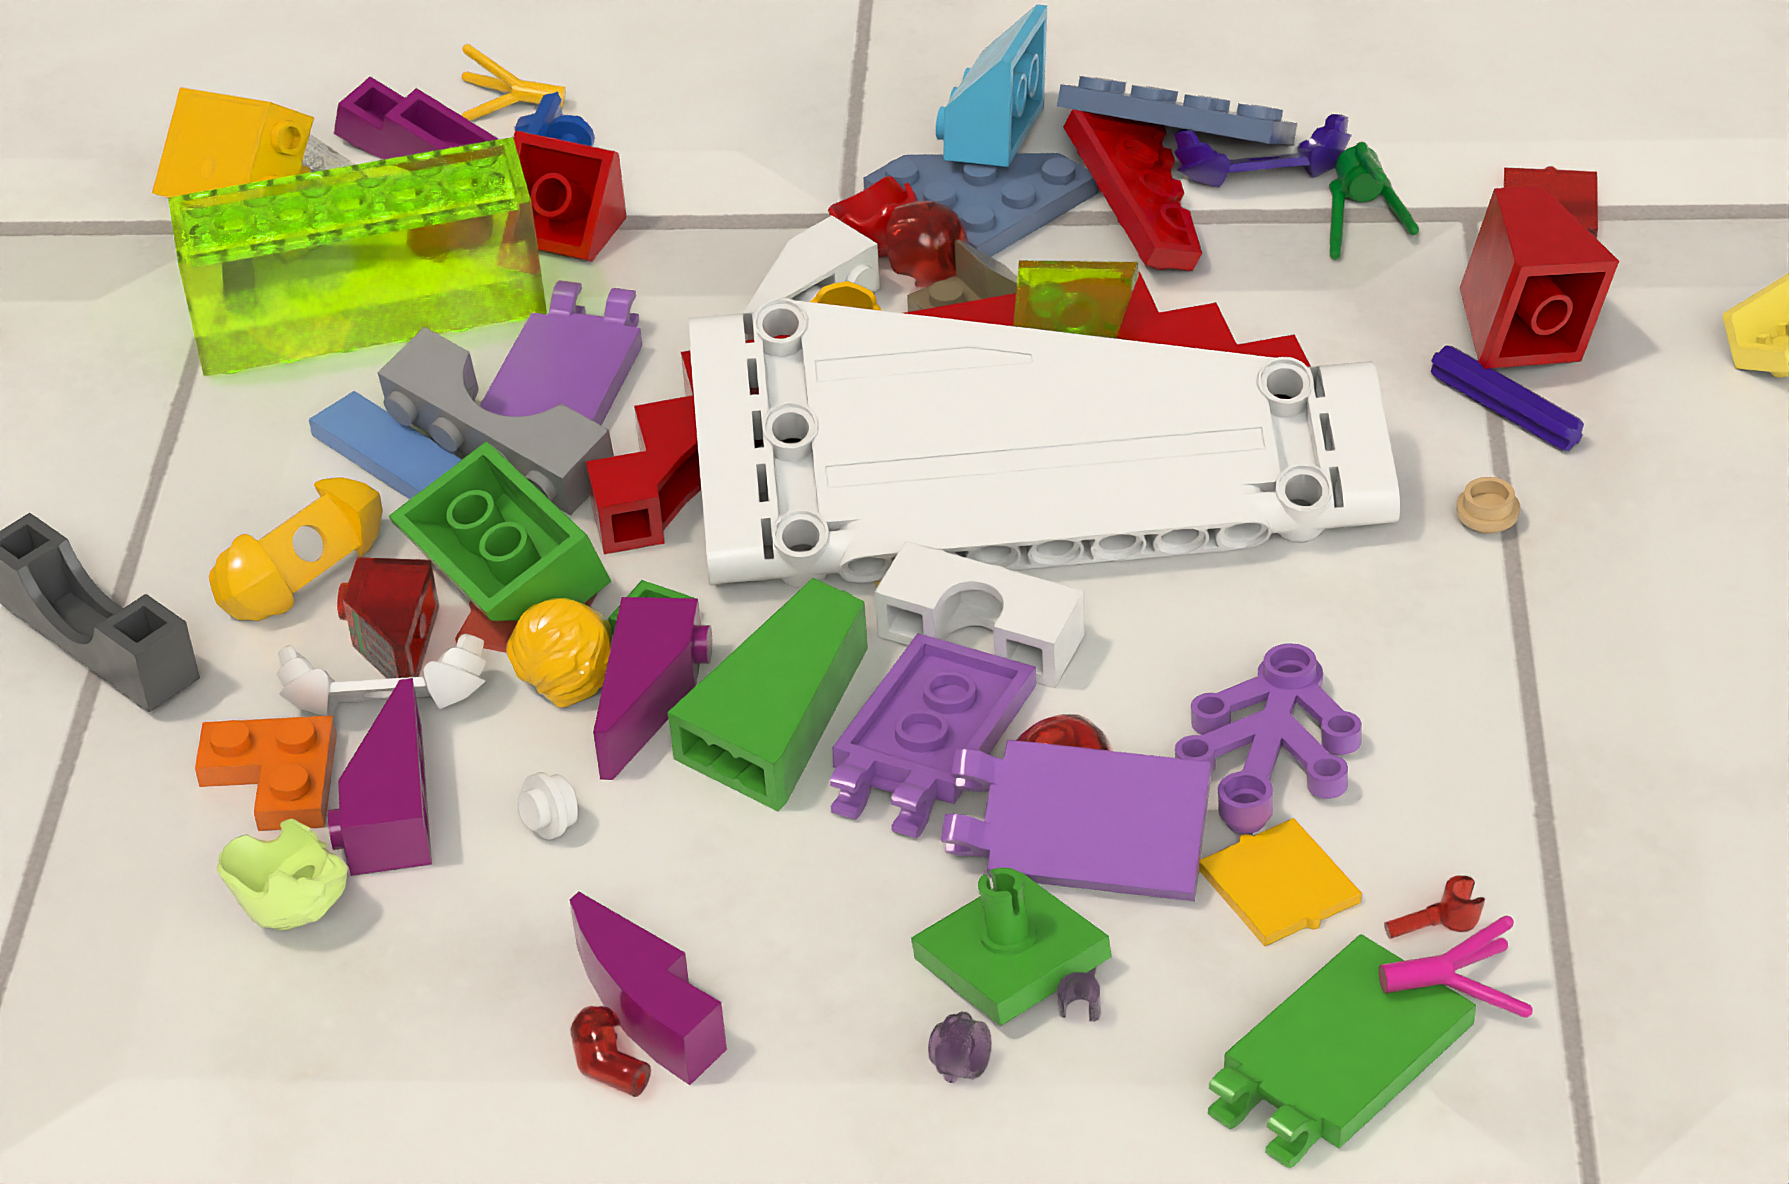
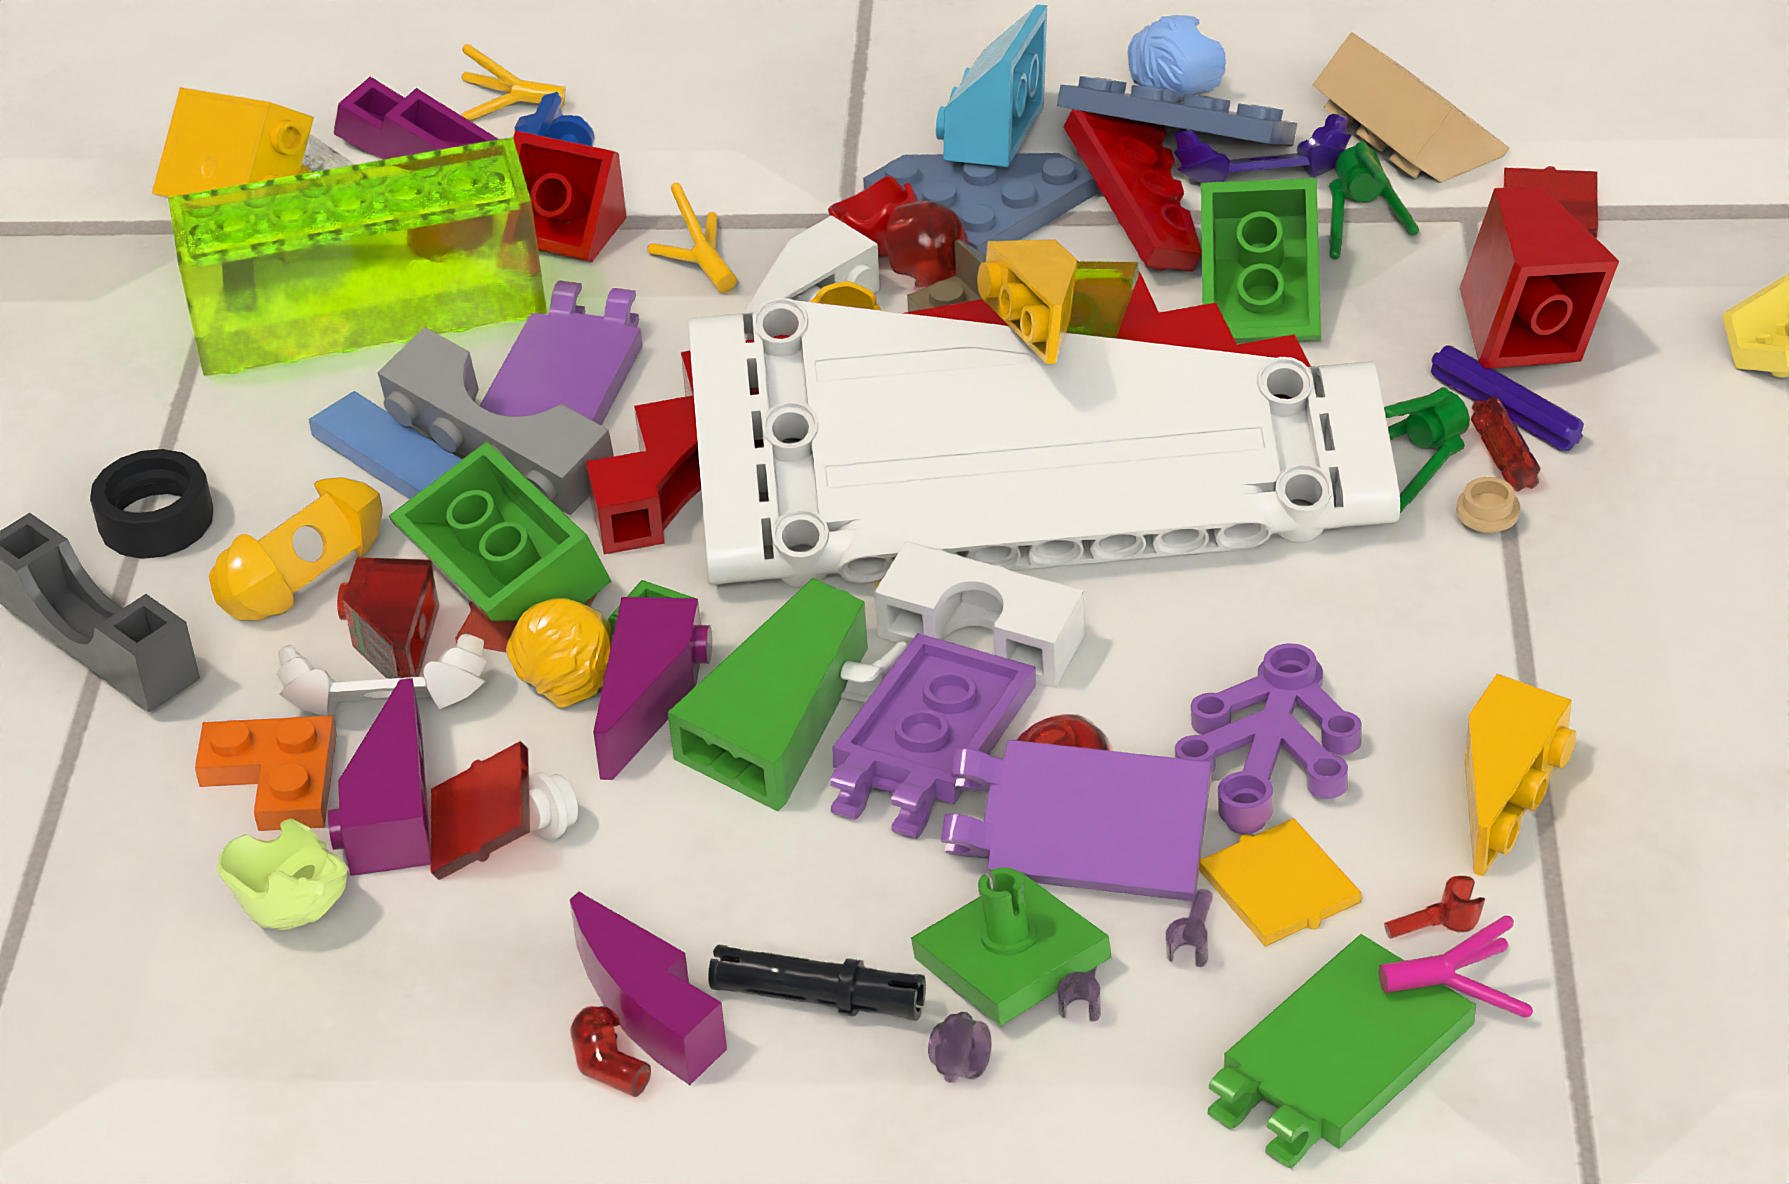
none -> black tyre [90,449,213,559]
none -> clear red piece [431,741,530,880]
none -> yellow plant [647,182,737,293]
none -> black pin [708,944,926,1021]
none -> white hand [840,641,908,703]
none -> yellow slope [977,239,1077,364]
none -> light blue hair [1128,15,1226,101]
none -> clear purple hand [1165,889,1213,967]
none -> bright green slope [1201,178,1321,343]
none -> tan slope [1313,31,1510,182]
none -> green plant [1384,387,1470,513]
none -> yellow slope [1465,674,1576,877]
none -> clear red axle [1471,396,1541,492]

